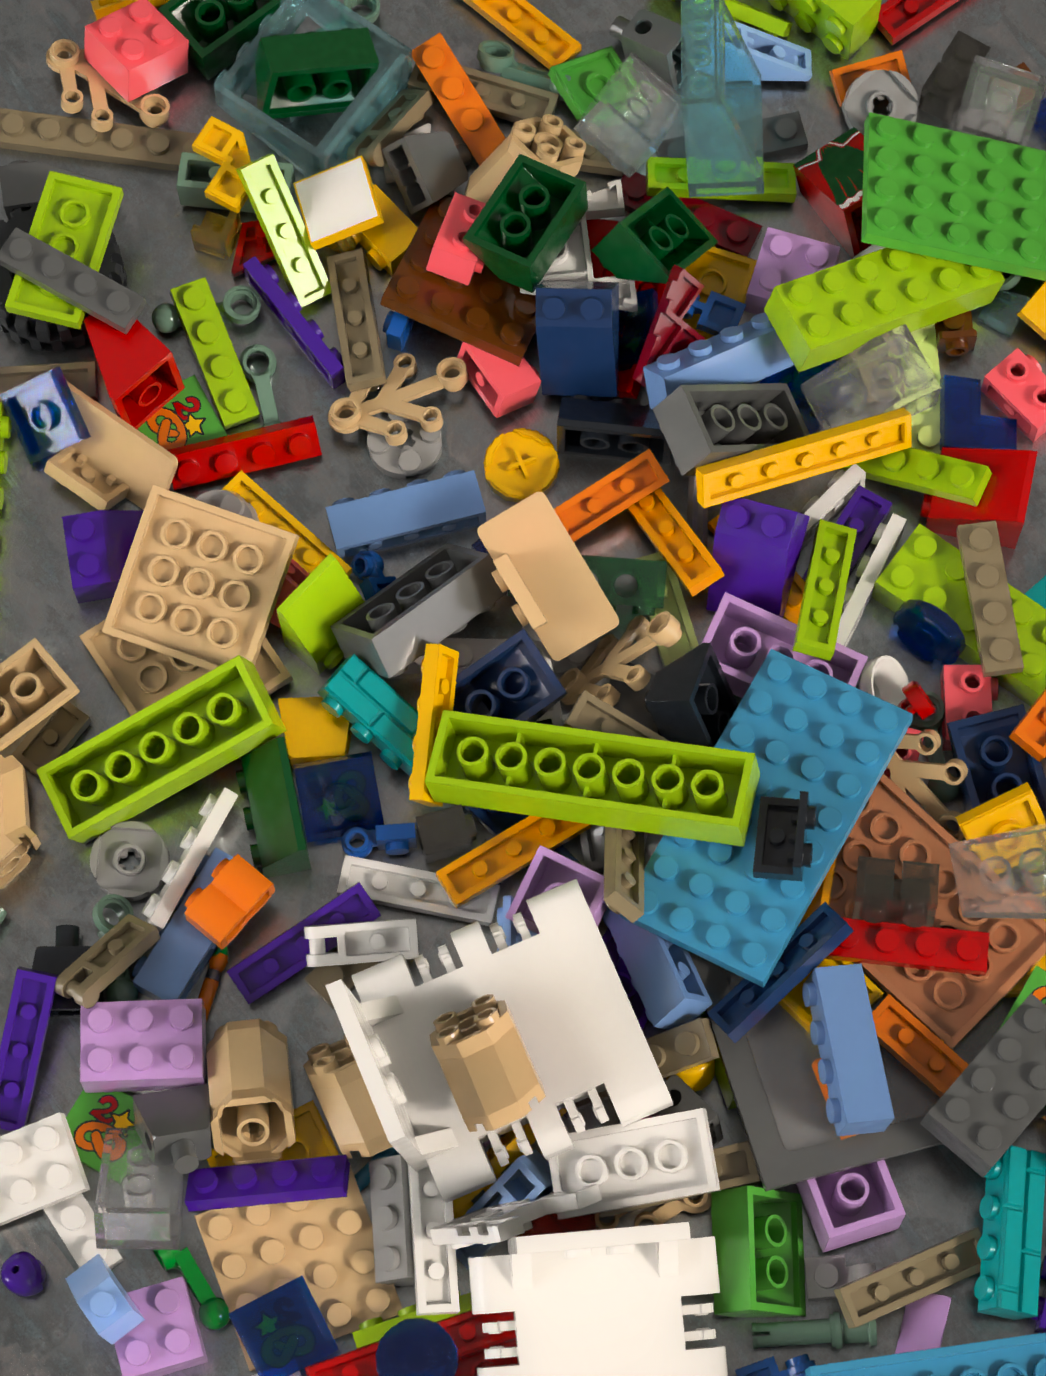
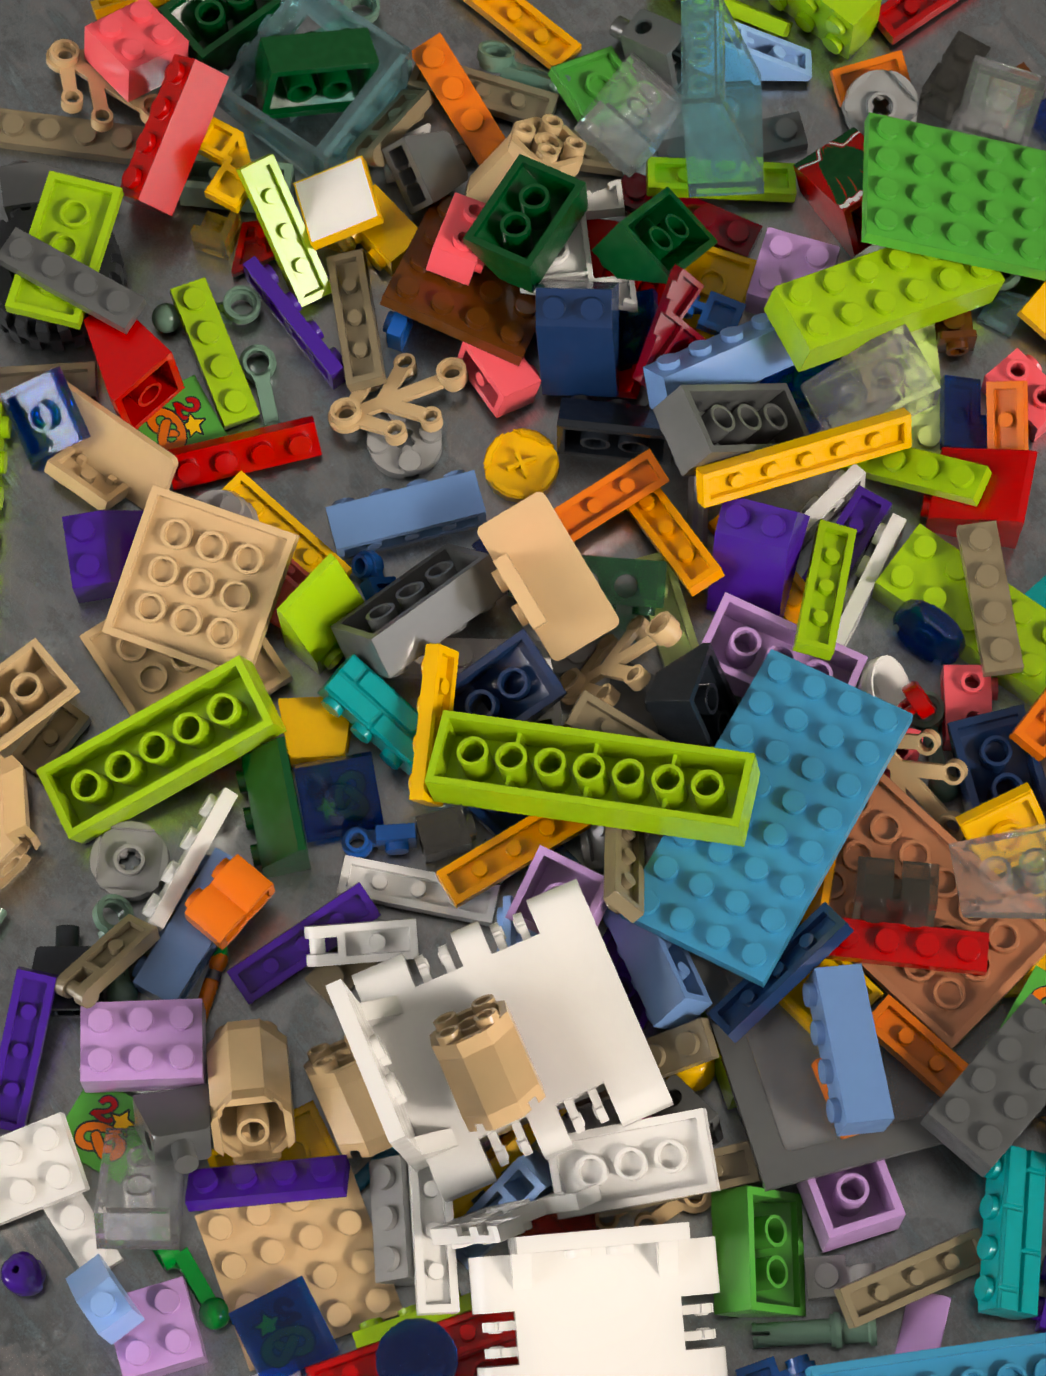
black bracket [753,791,817,881] -> none
none -> slope [120,54,229,216]
none -> orange plate [986,381,1029,450]

